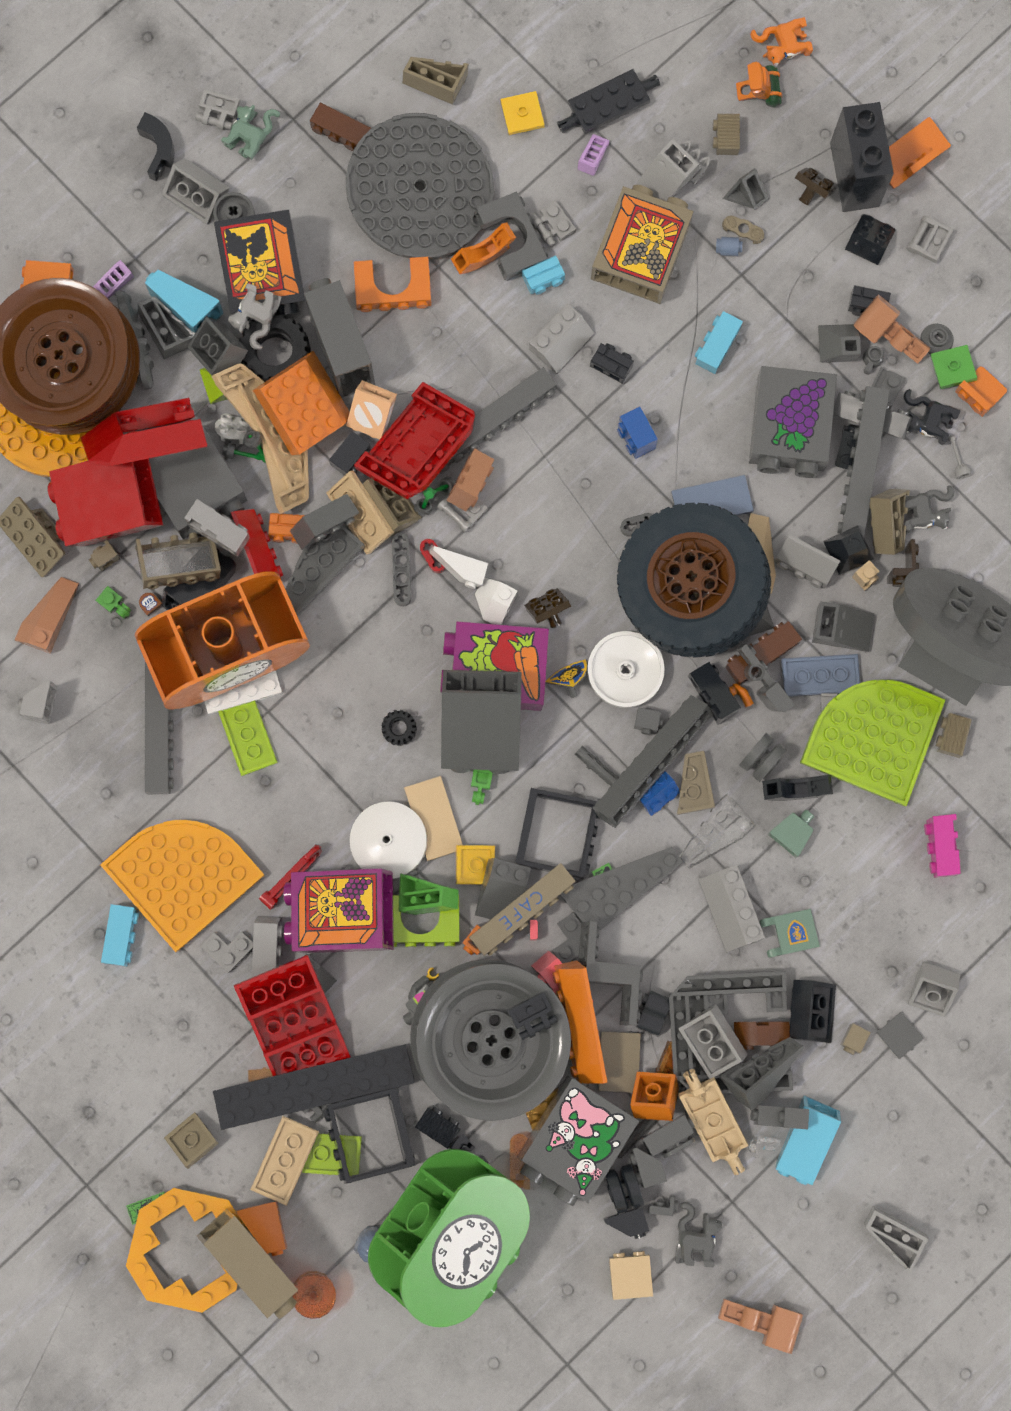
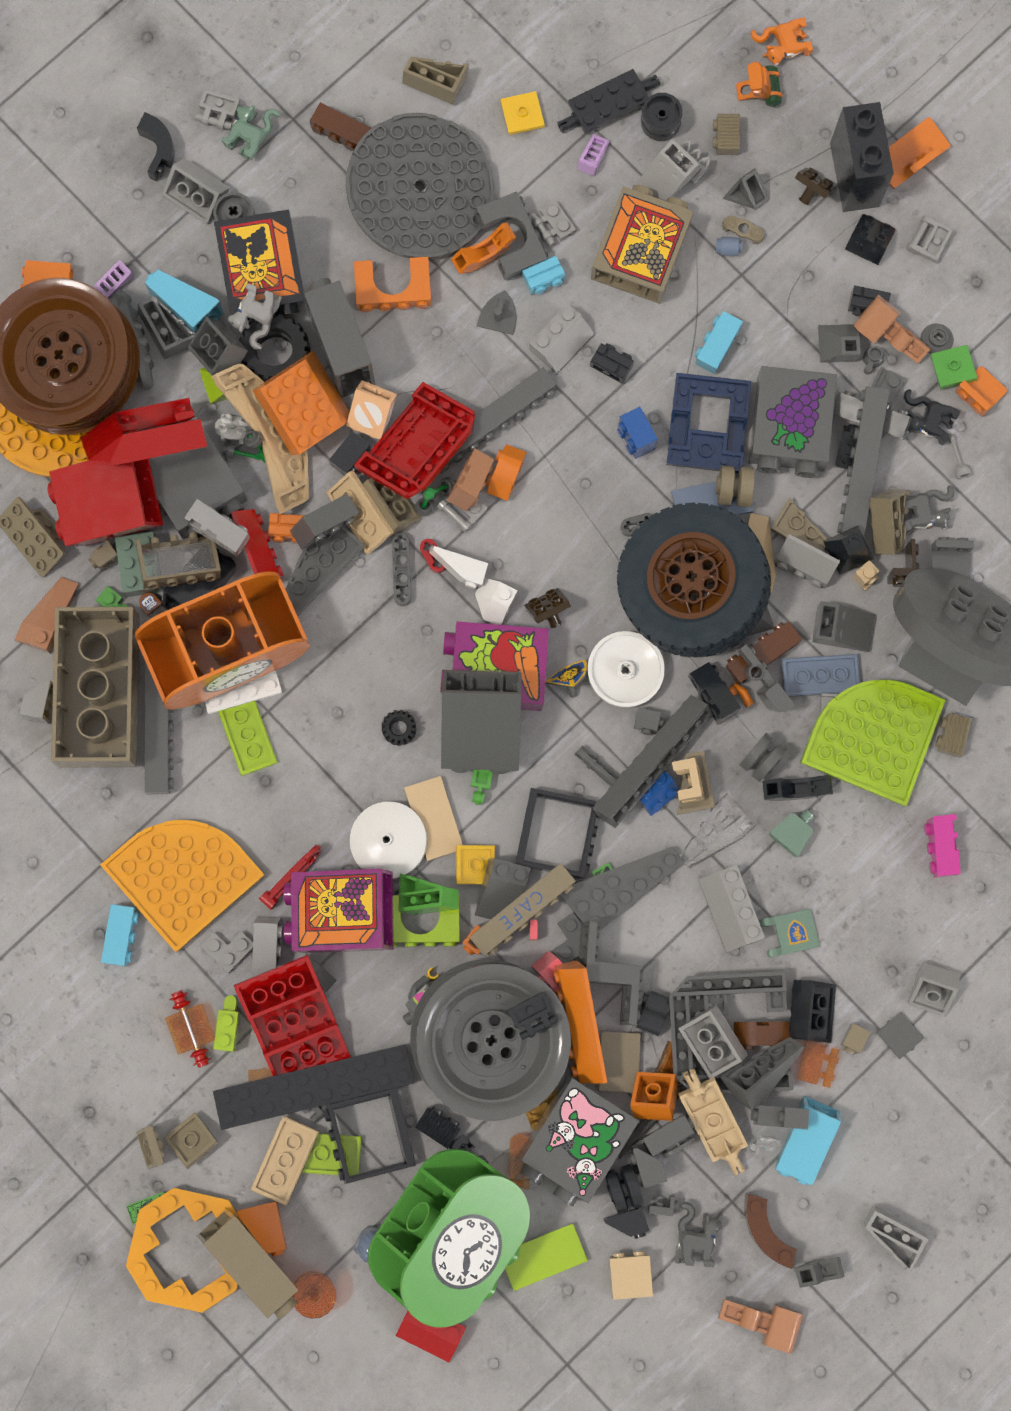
none -> dark tan brick [51,607,140,768]
none -> sand green brick [115,532,163,597]
none -> dark tan hinge [136,1125,164,1170]
none -> clear orange plate [165,990,215,1068]
none -> lime brick [213,995,241,1052]
none -> red slope [395,1310,467,1363]
none -> dark grey shield [477,290,516,335]
none -> orange brick [486,444,527,501]
none -> lime tile [505,1223,588,1291]
none -> black wheel [641,93,683,141]
none -> dark blue piece [666,373,751,473]
none -> tan panel [672,758,705,804]
none -> dark tan wheel [716,465,754,508]
none -> reddish brown brick [744,1193,797,1269]
none -> dark tan wing [770,497,827,551]
none -> dark grey brick [795,1257,845,1288]
none -> clear orange plate [797,1041,839,1088]
none -> dark grey bracket [932,537,974,579]

